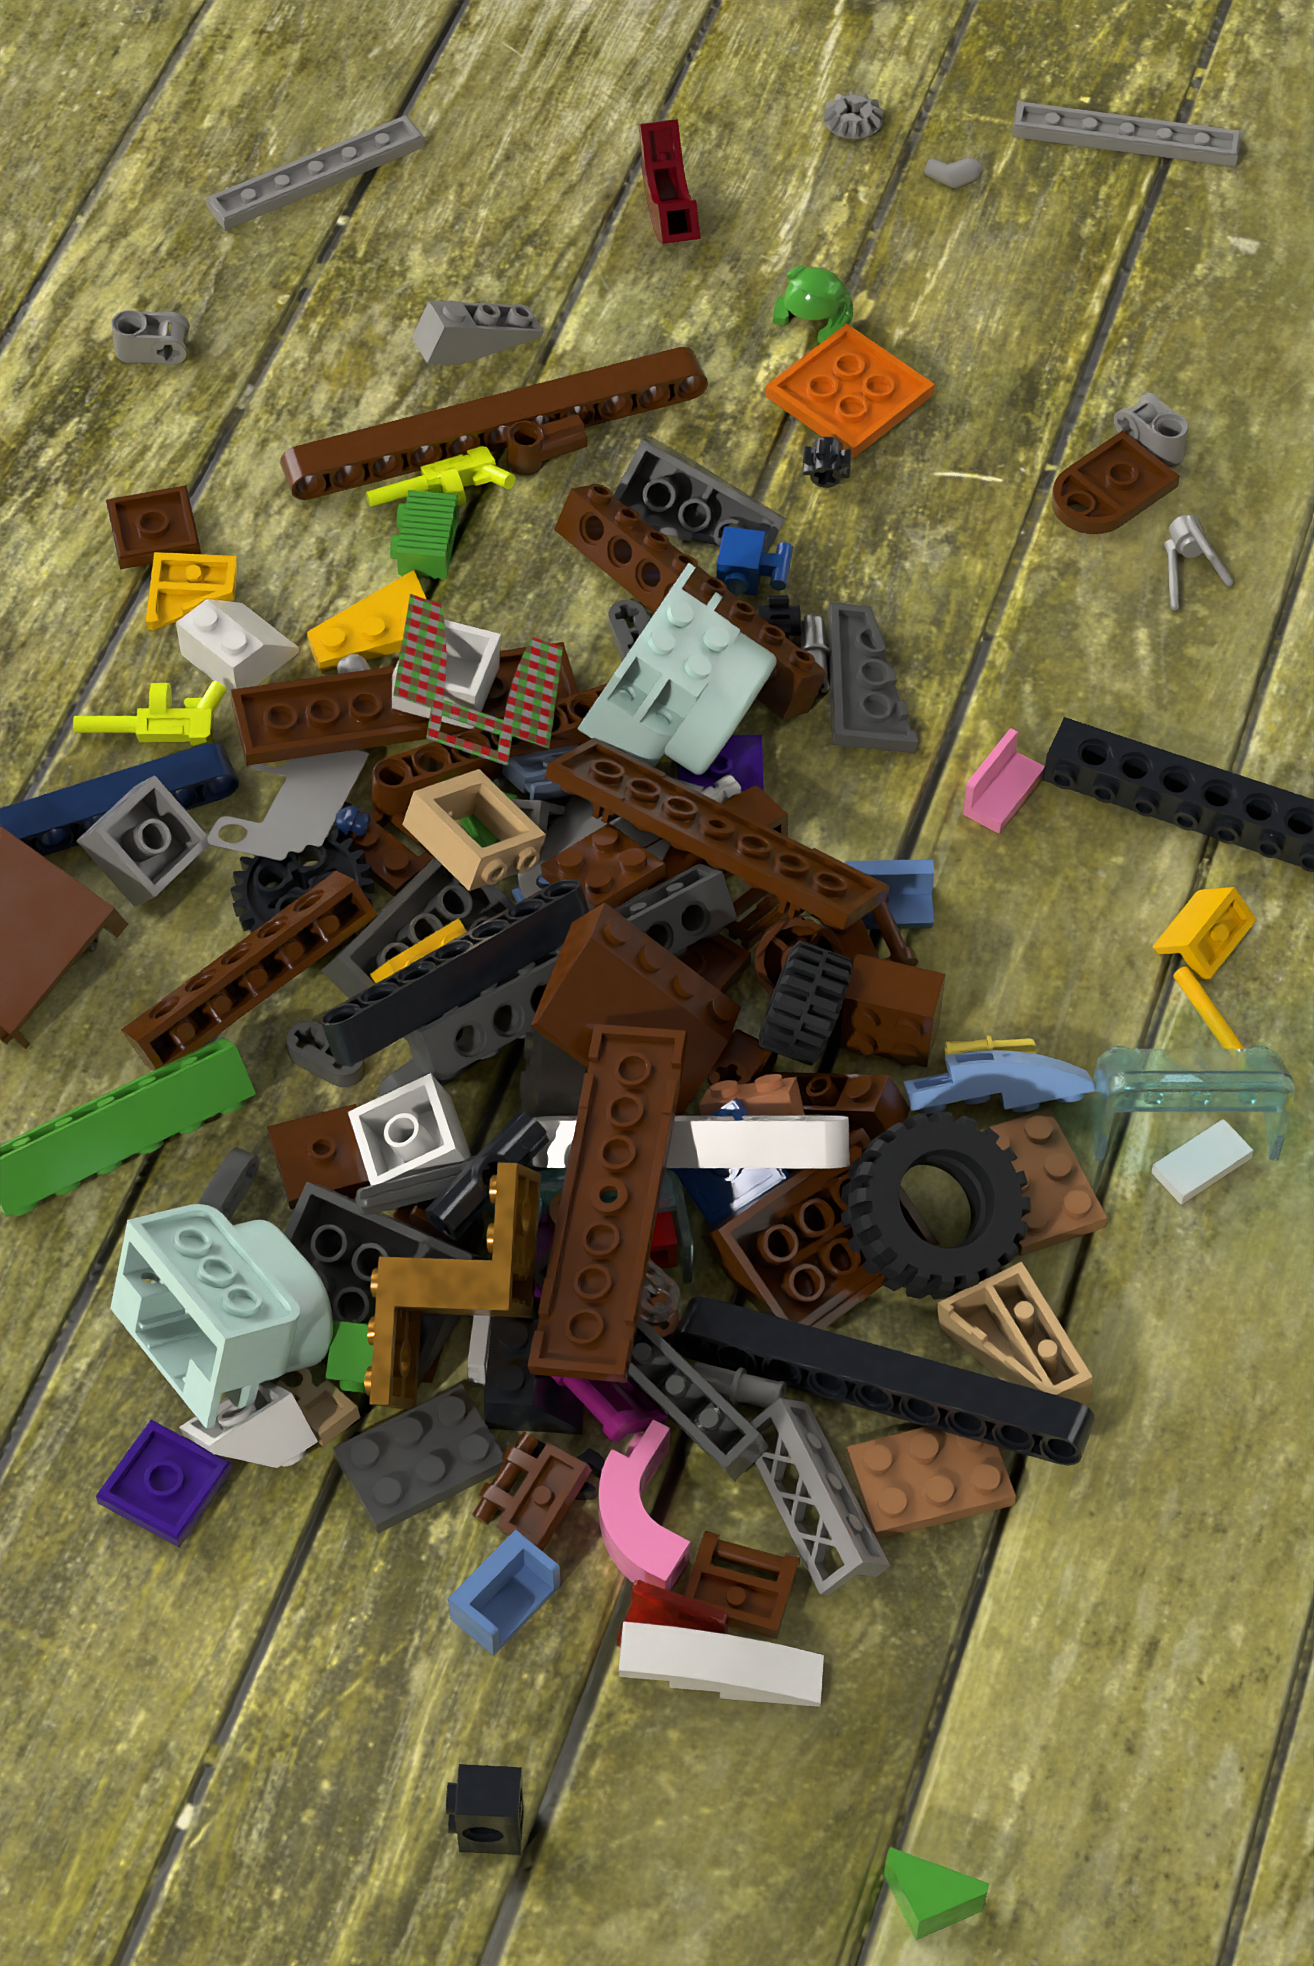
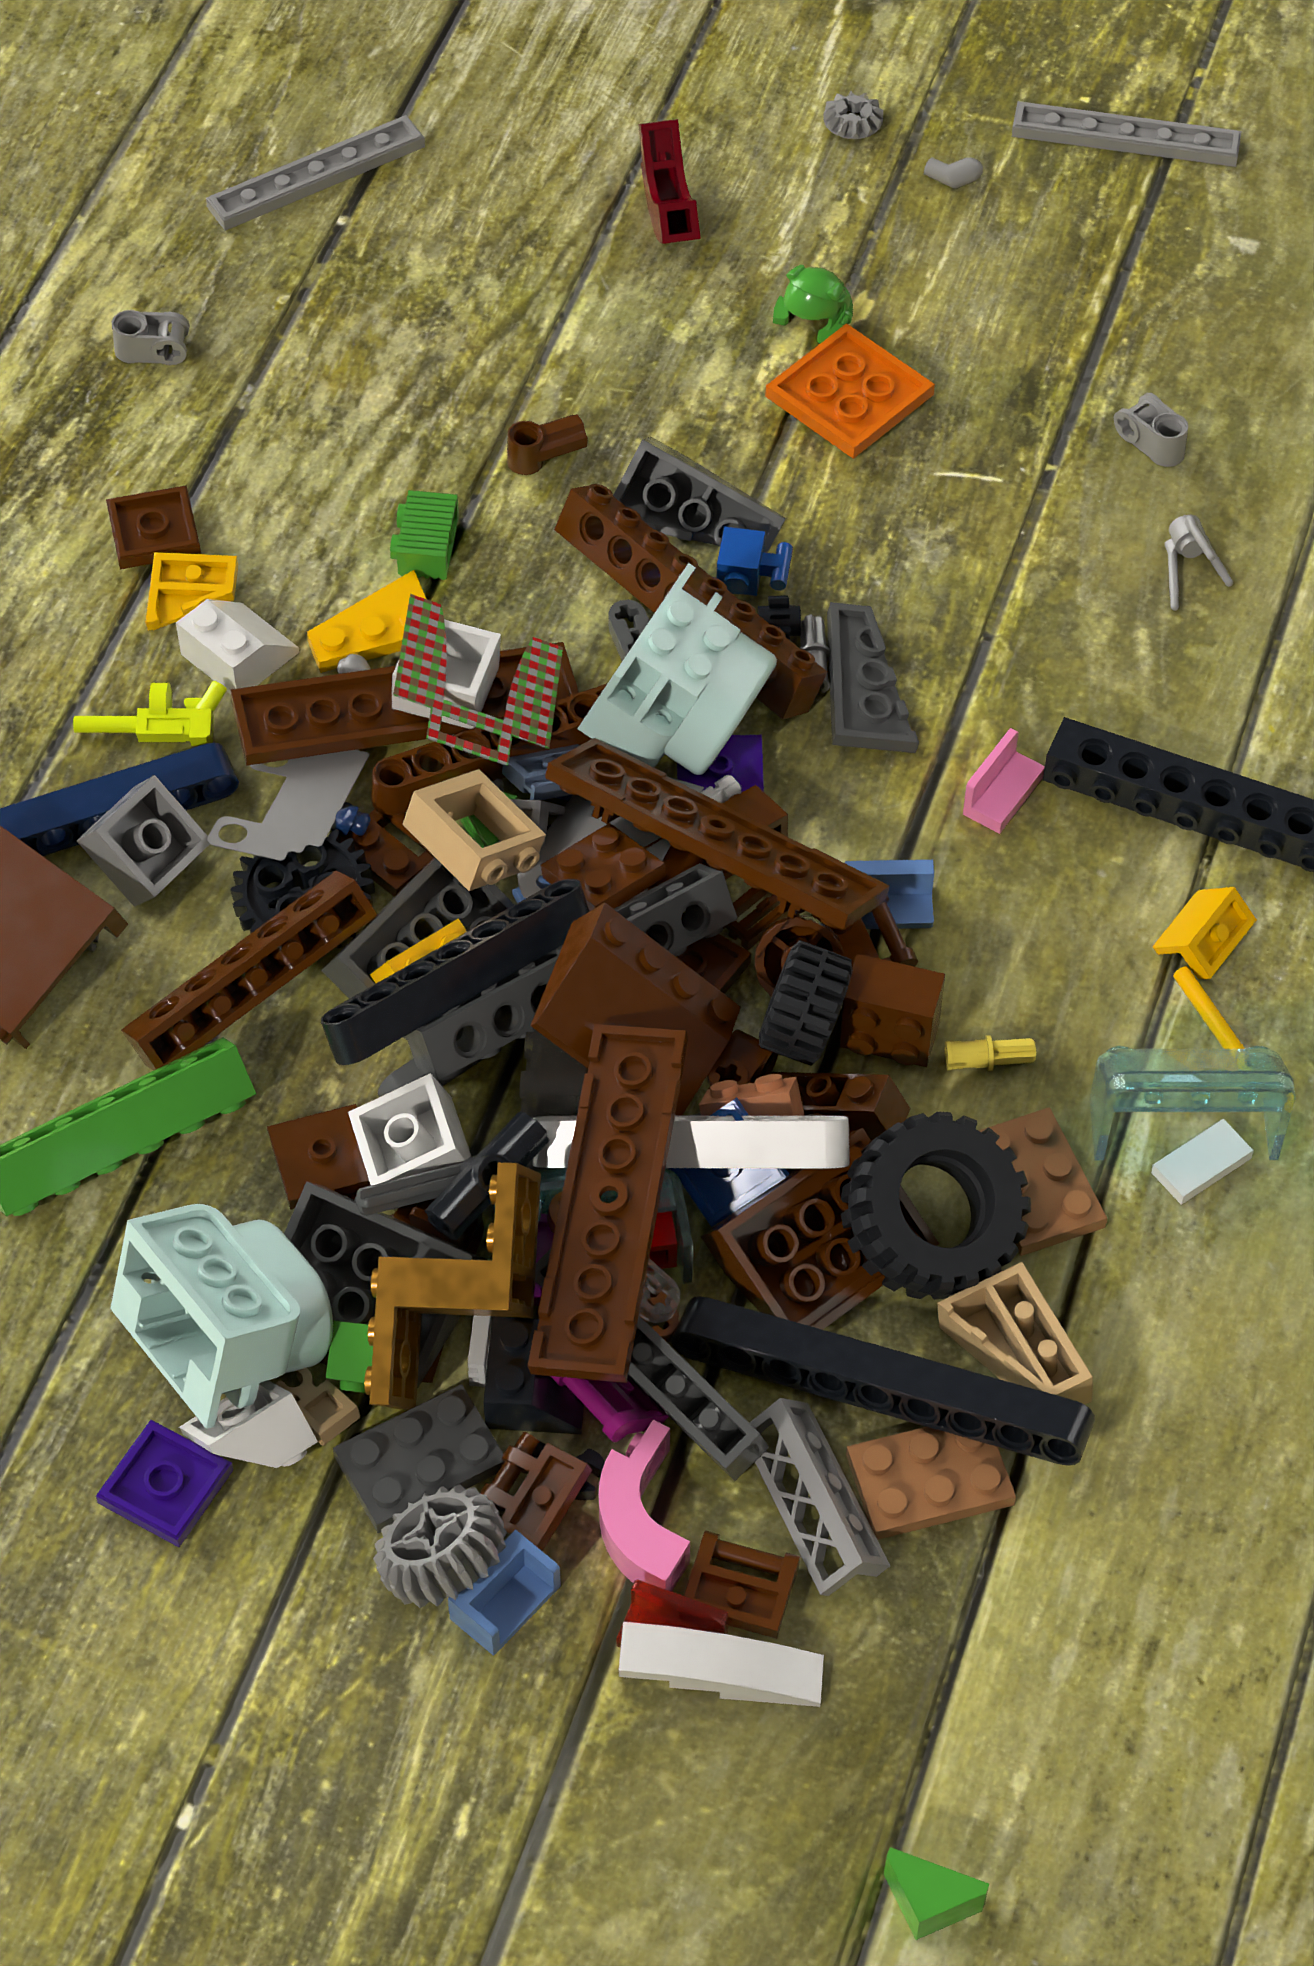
dark grey beam [198,1147,259,1221] -> none
reddish brown beam [280,347,708,500] -> none
dark grey beam [286,1021,365,1087] -> none
neon yellow piece [366,446,516,507] -> none
light grey slope [412,300,544,365] -> none
black brick [446,1764,525,1855] -> none
light grey axle [693,1362,787,1409] -> none
black gear [802,437,852,488] -> none
light blue slope [904,1050,1095,1113] -> none
reddish brown tile [1051,430,1180,534] -> none
none -> light grey gear [373,1485,507,1608]

